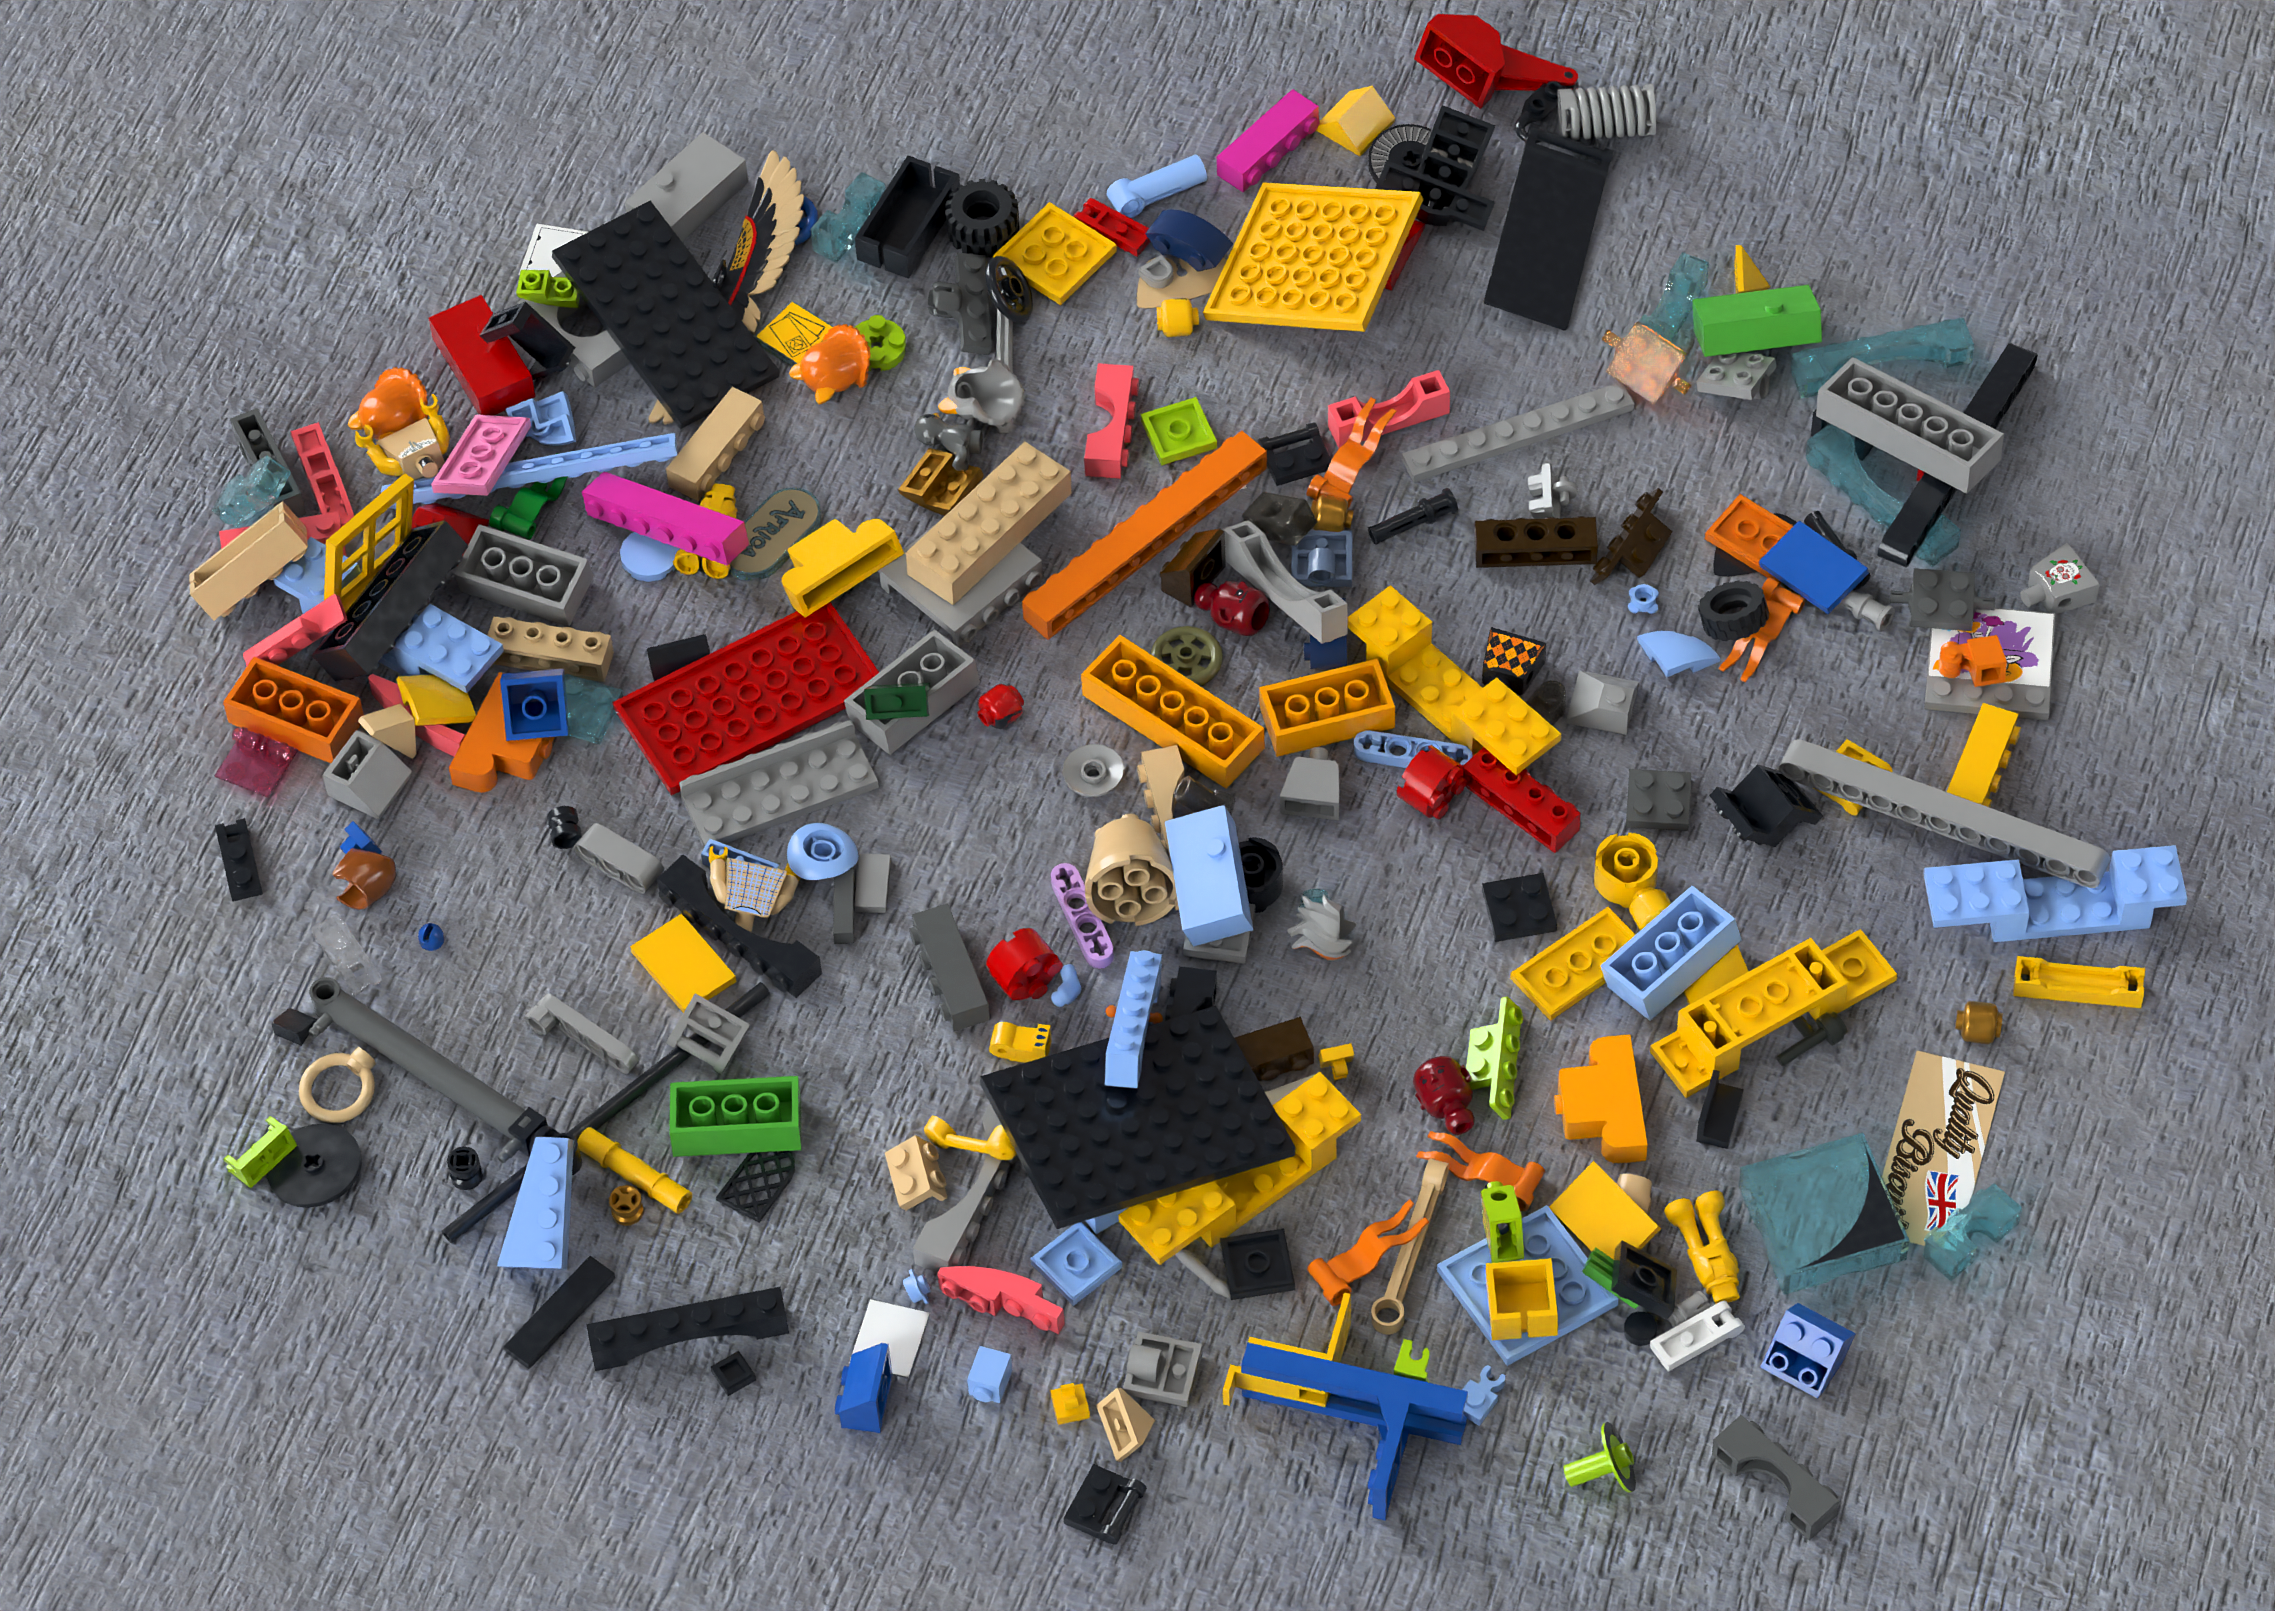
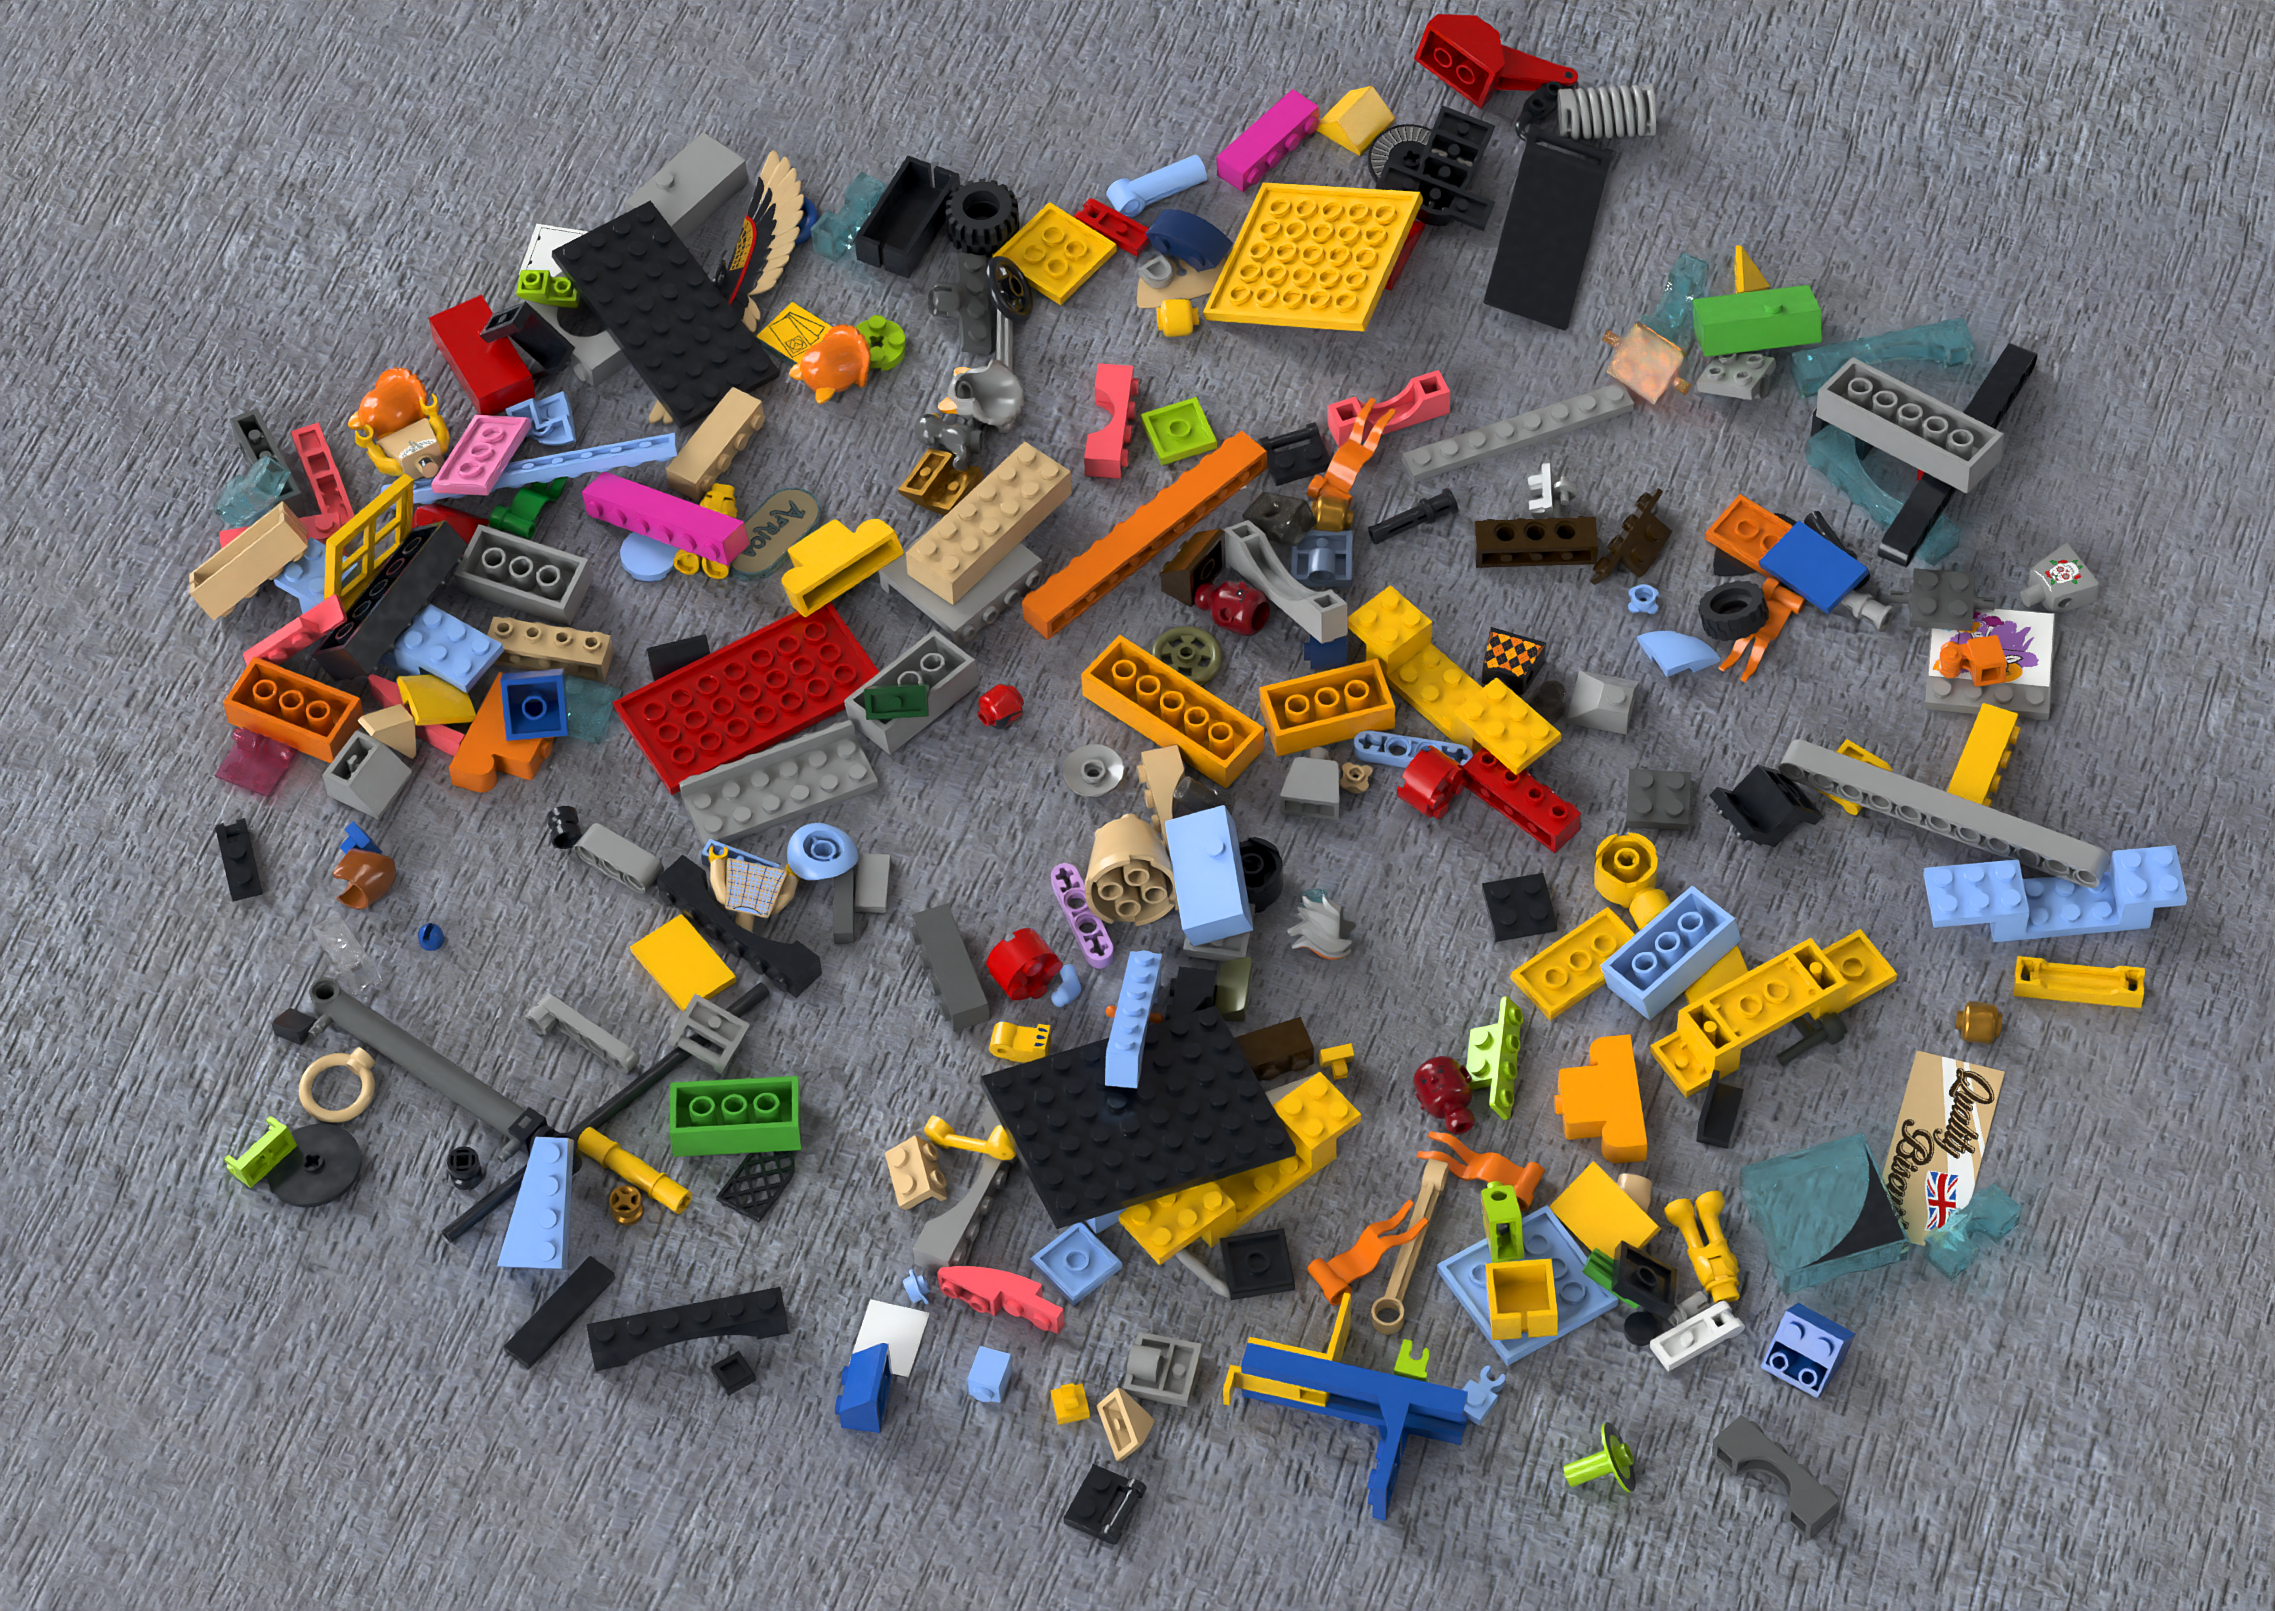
none -> olive slope [1215,957,1253,1021]
none -> tan plate [1339,762,1372,793]

